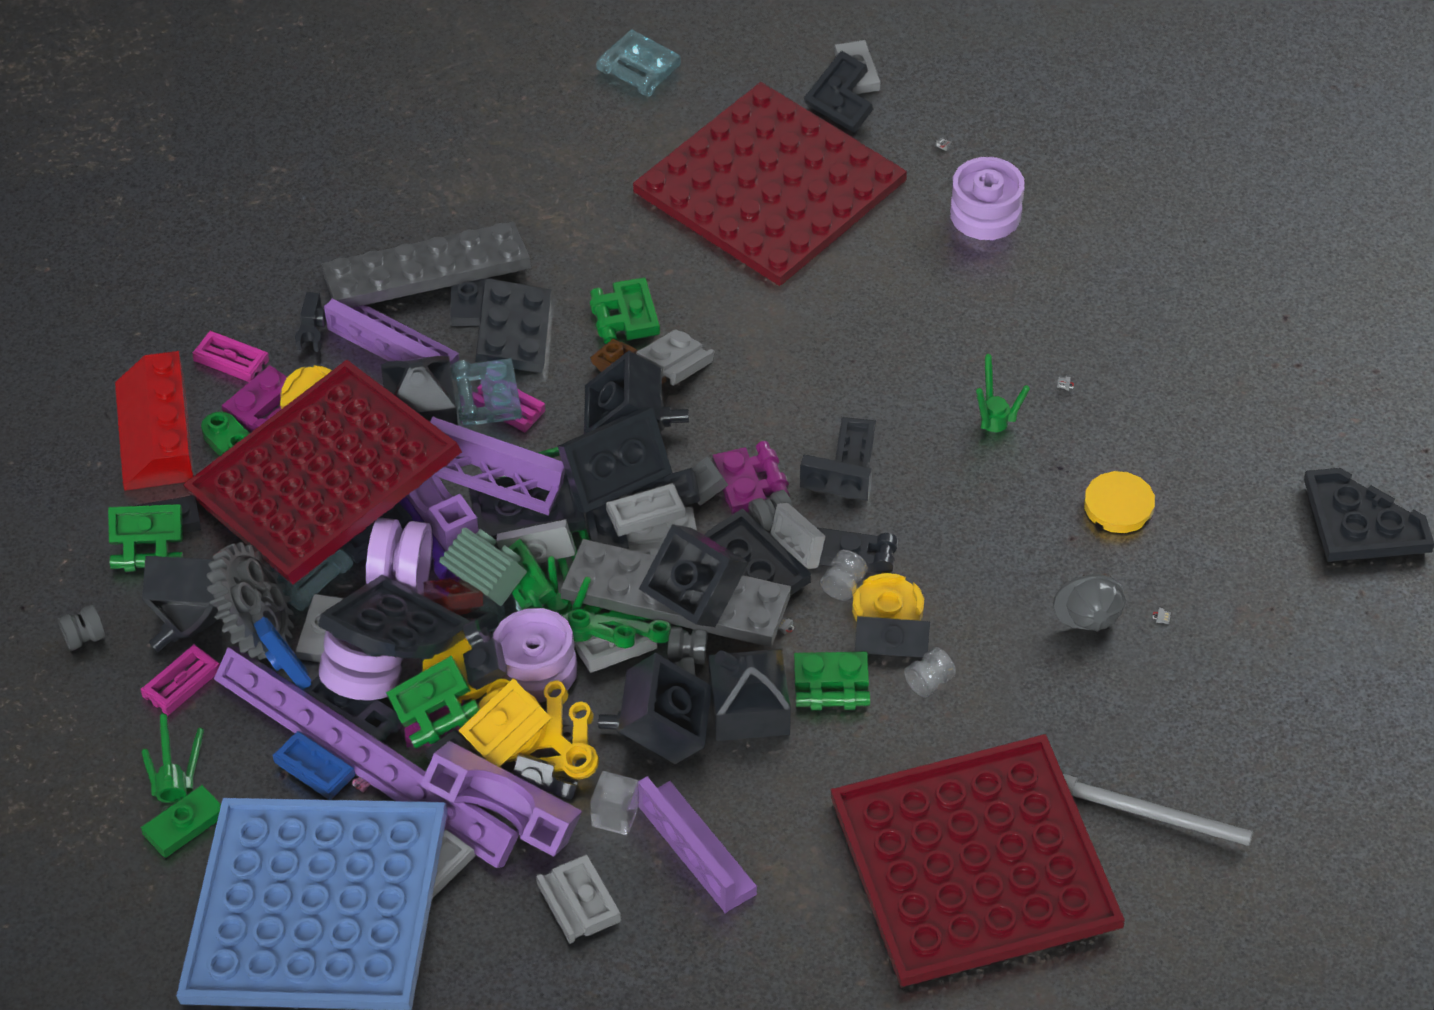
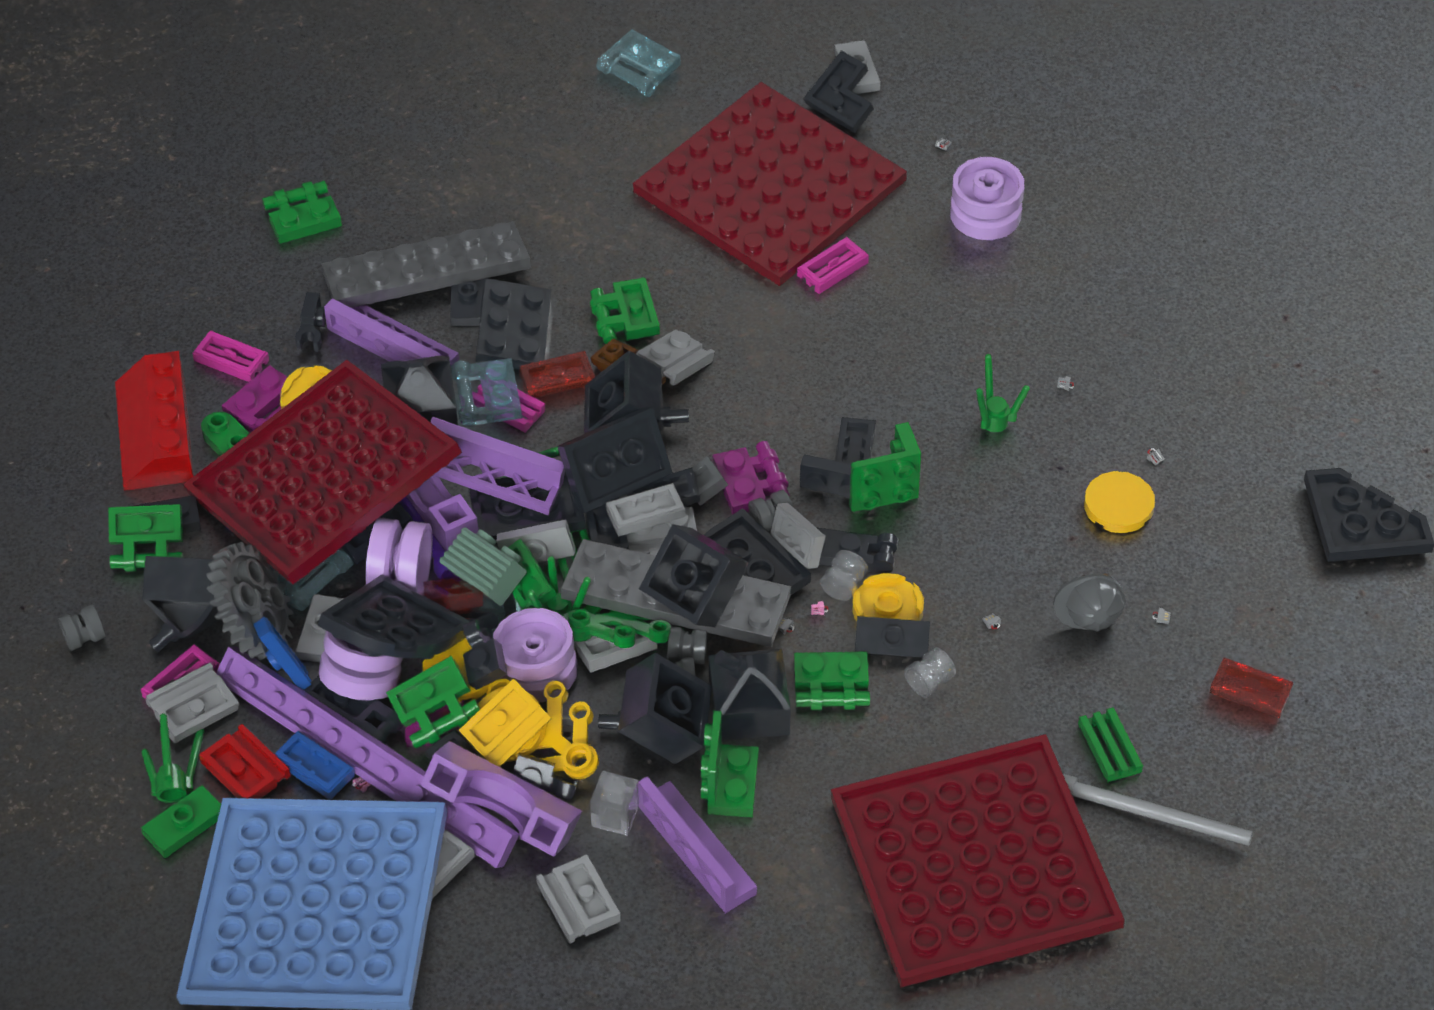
none -> light grey plate [146,663,239,743]
none -> red plate [199,724,291,799]
none -> green plate [262,181,342,244]
none -> clear red plate [520,351,595,398]
none -> green bracket [701,711,759,818]
none -> dark pink tile [797,237,869,294]
none -> bright pink piece [811,601,828,615]
none -> green bracket [849,422,921,512]
none -> light grey piece [983,613,1001,629]
none -> green tile [1078,707,1143,783]
none -> light grey piece [1147,448,1165,466]
none -> clear red plate [1210,657,1294,718]

